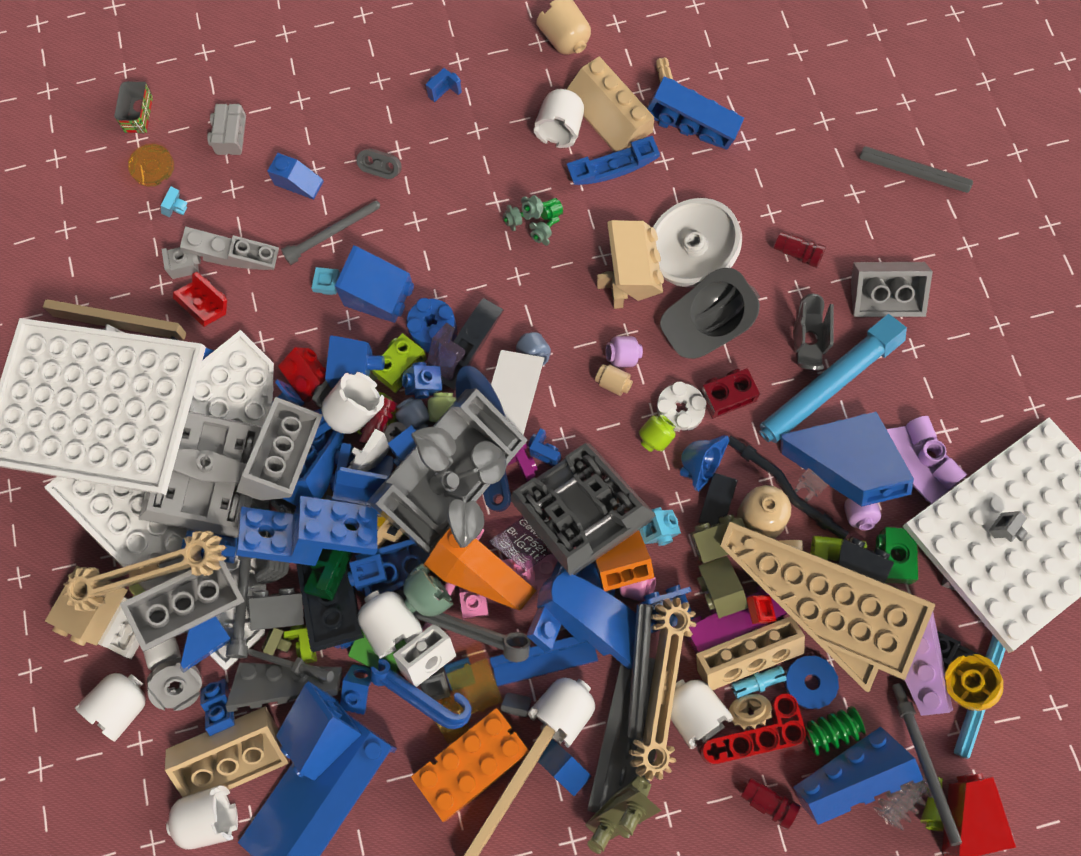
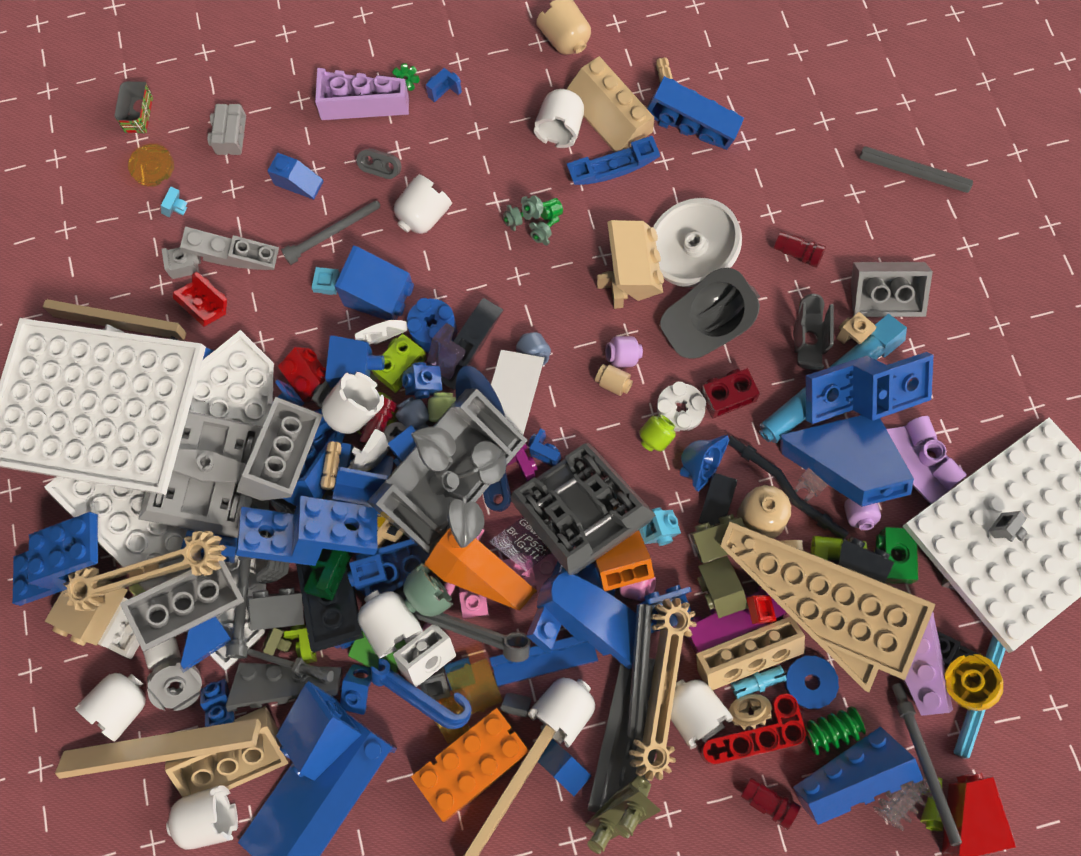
none -> blue bracket [12,512,98,606]
none -> tan tile [55,718,261,779]
none -> lavender wedge [315,68,409,120]
none -> tan axle [321,441,342,490]
none -> white slope [355,320,407,345]
none -> green plant [392,63,420,91]
none -> white cylinder [394,174,452,234]
none -> blue bracket [806,352,934,424]
none -> tan bracket [837,312,876,344]

